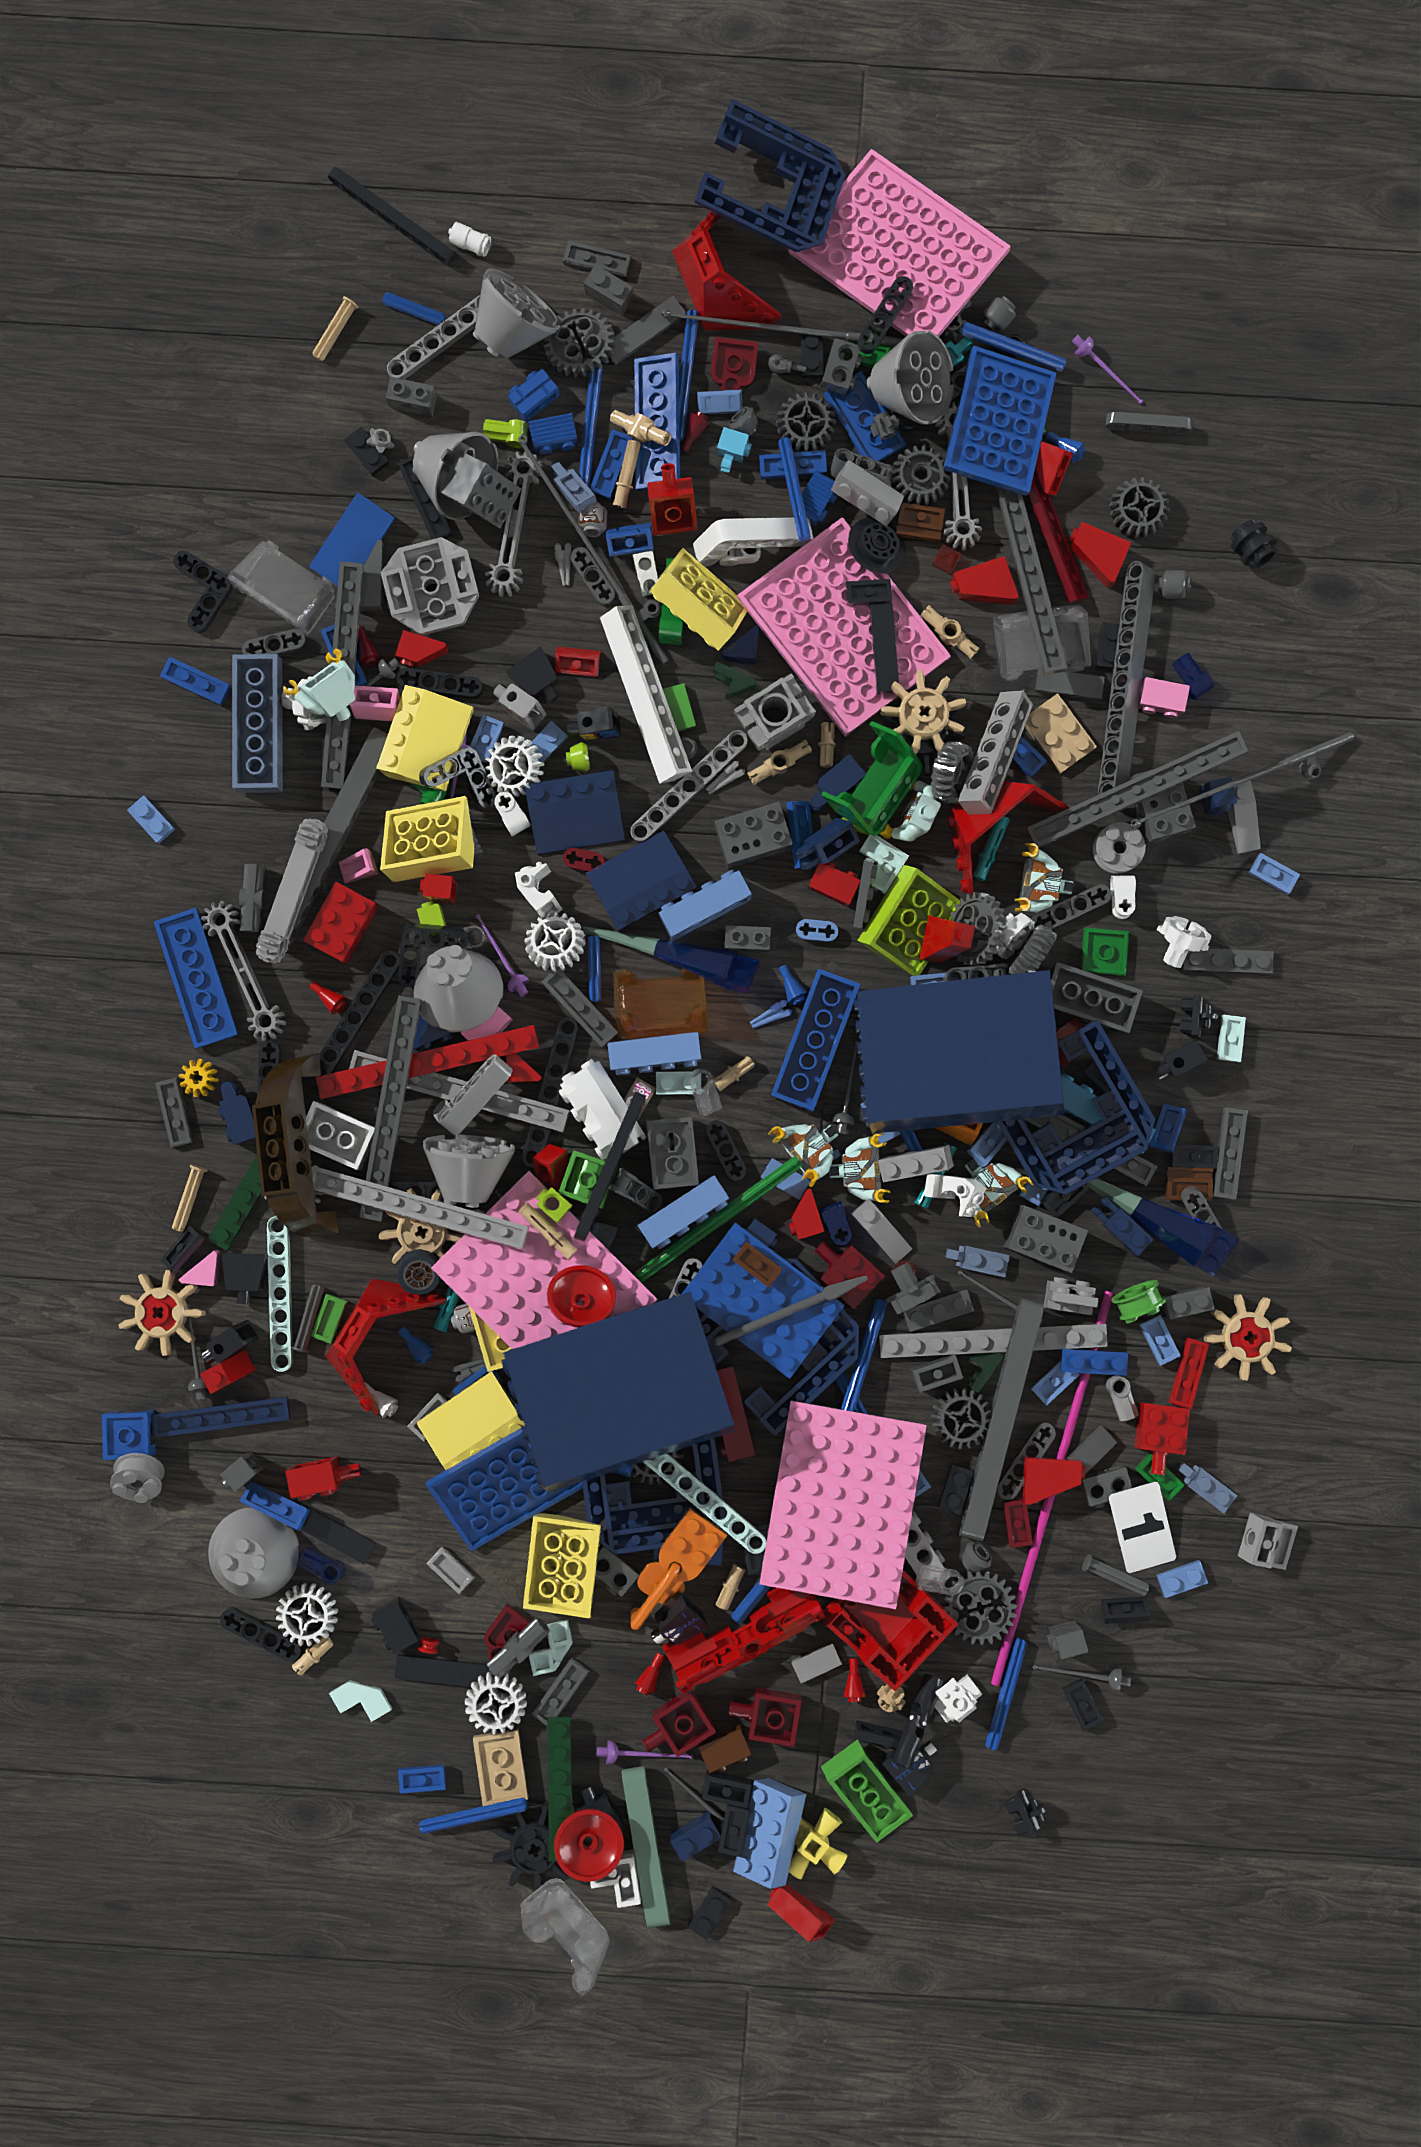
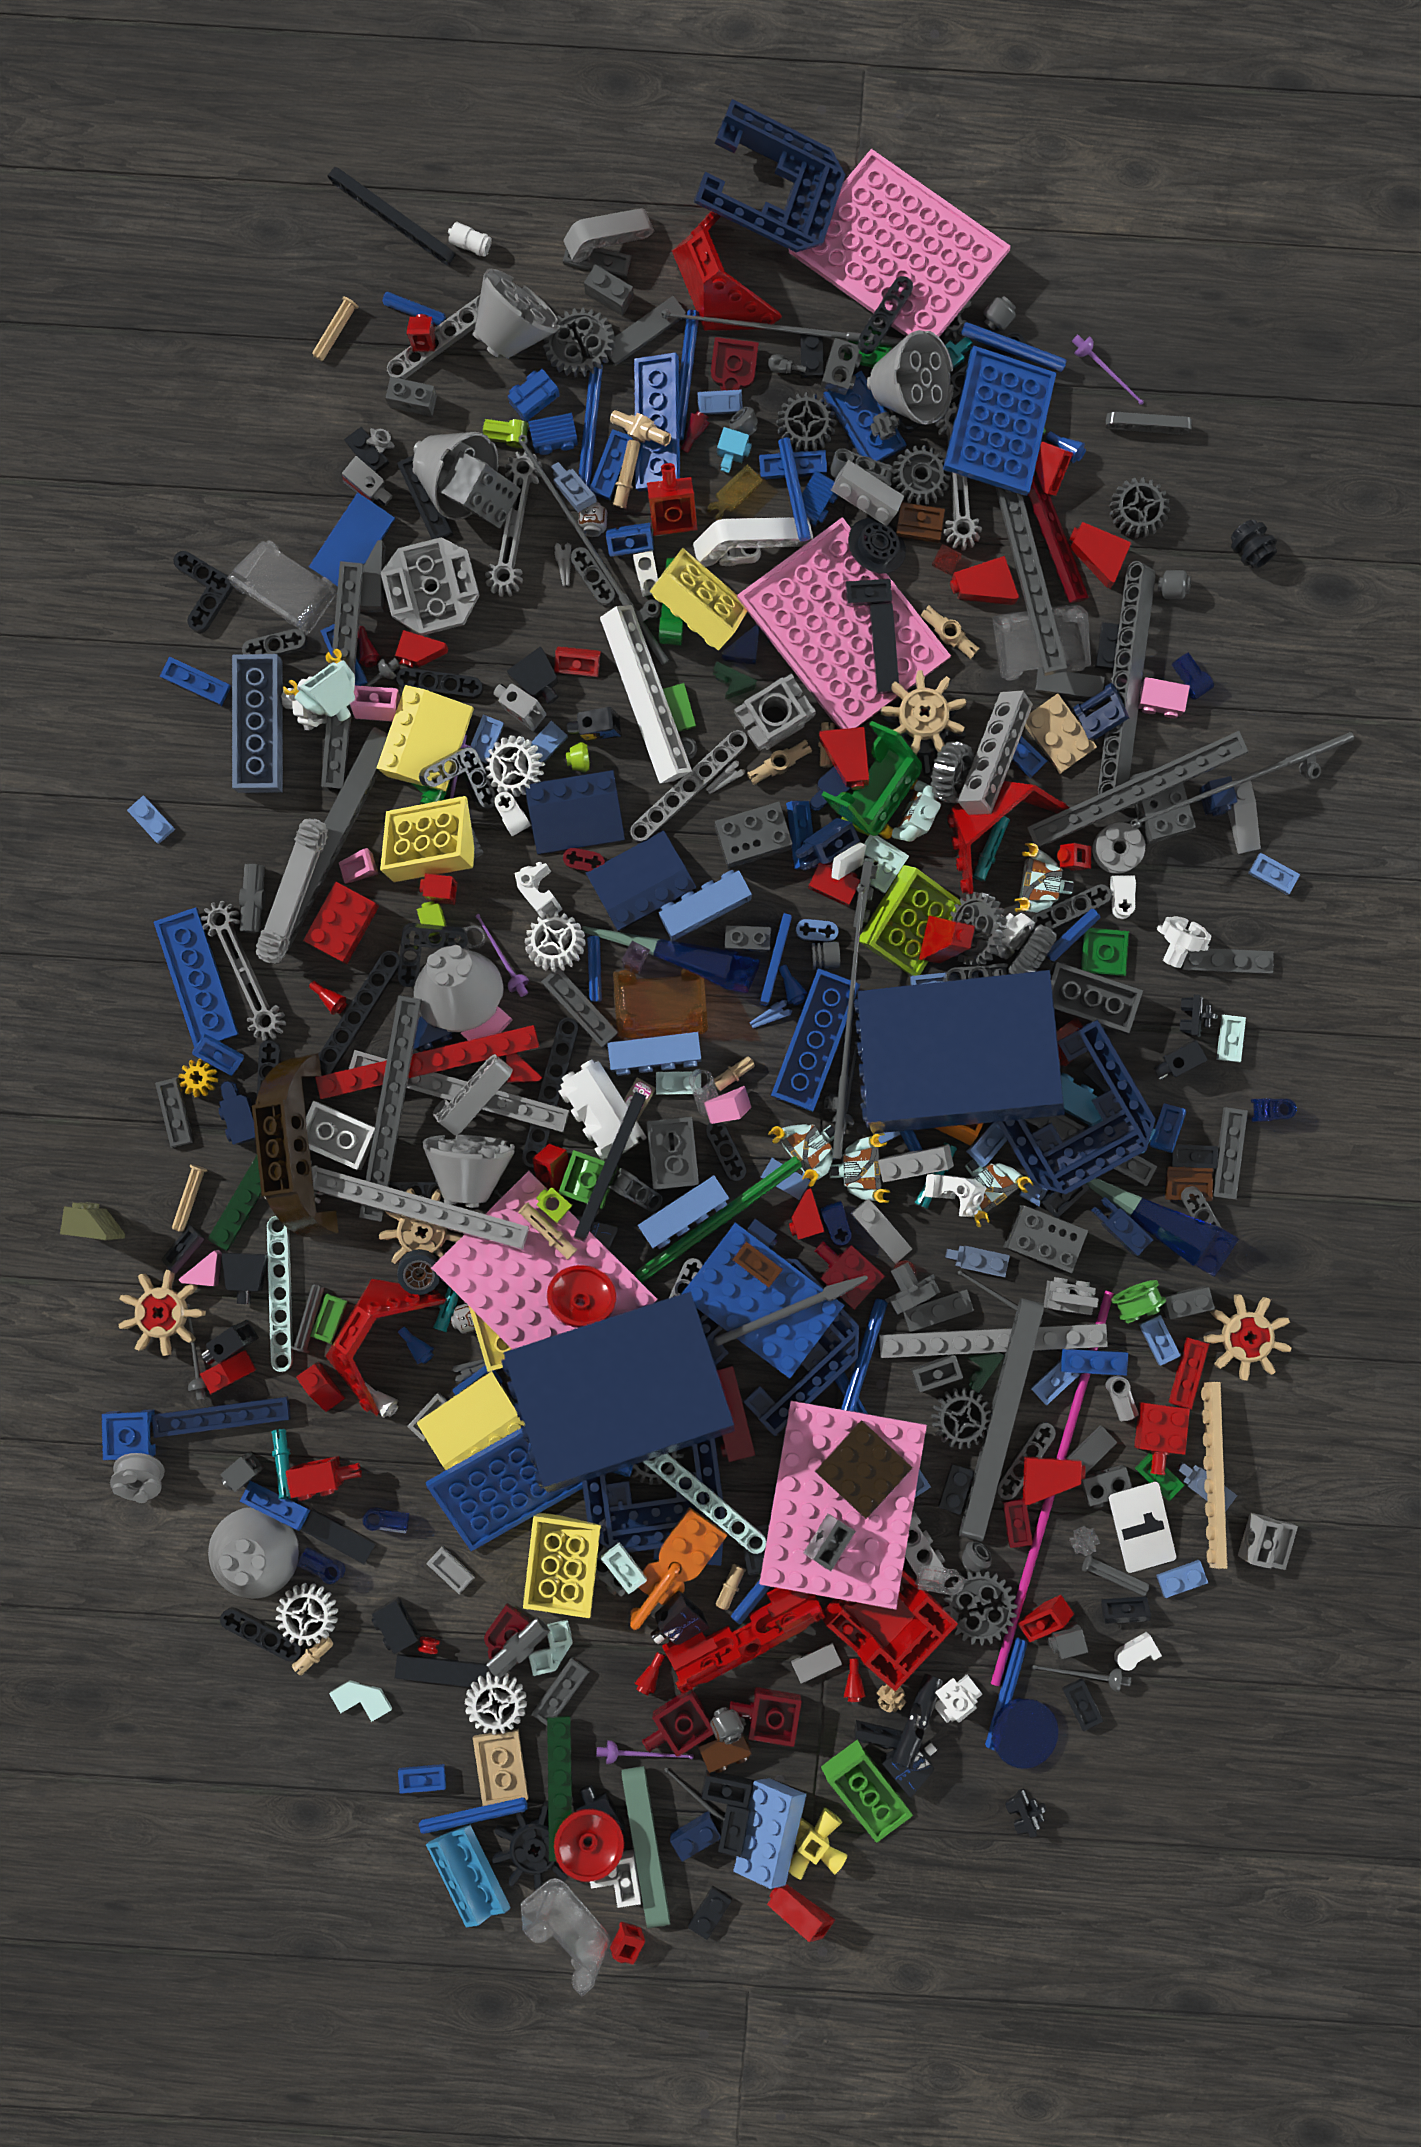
none -> olive slope [60,1202,125,1240]
none -> blue plate [192,1033,244,1076]
none -> teal pin [271,1429,291,1500]
none -> red slope [296,1362,345,1412]
none -> light grey torso [342,456,392,506]
none -> clear blue piece [363,1507,410,1533]
none -> red slope [407,314,435,352]
none -> dark azure slope [426,1825,511,1927]
none -> light grey beam [564,208,654,263]
none -> light aqua plate [601,1542,647,1594]
none -> red brick [610,1921,645,1965]
none -> clear purple leg [622,941,650,975]
none -> bright pink slope [704,1086,751,1124]
none -> clear yellow plate [707,464,763,521]
none -> dark grey head [710,1707,744,1745]
none -> blue tile [759,913,792,1006]
none -> dark grey brick [803,1514,856,1571]
none -> dark grey piece [811,942,840,970]
none -> dark brown plate [815,1420,913,1519]
none -> red slope [819,727,869,790]
none -> dark grey piece [824,884,866,1159]
none -> white tile [831,842,866,880]
none -> clear blue tile [991,1698,1058,1769]
none -> red slope [1017,1595,1074,1642]
none -> blue axle [1047,908,1100,962]
none -> red brick [1057,843,1091,871]
none -> clear gear [1069,1526,1100,1556]
none -> dark blue plate [1073,683,1129,741]
none -> white leg [1114,1632,1162,1670]
none -> tan plate [1201,1382,1227,1568]
none -> clear blue piece [1251,1098,1297,1122]

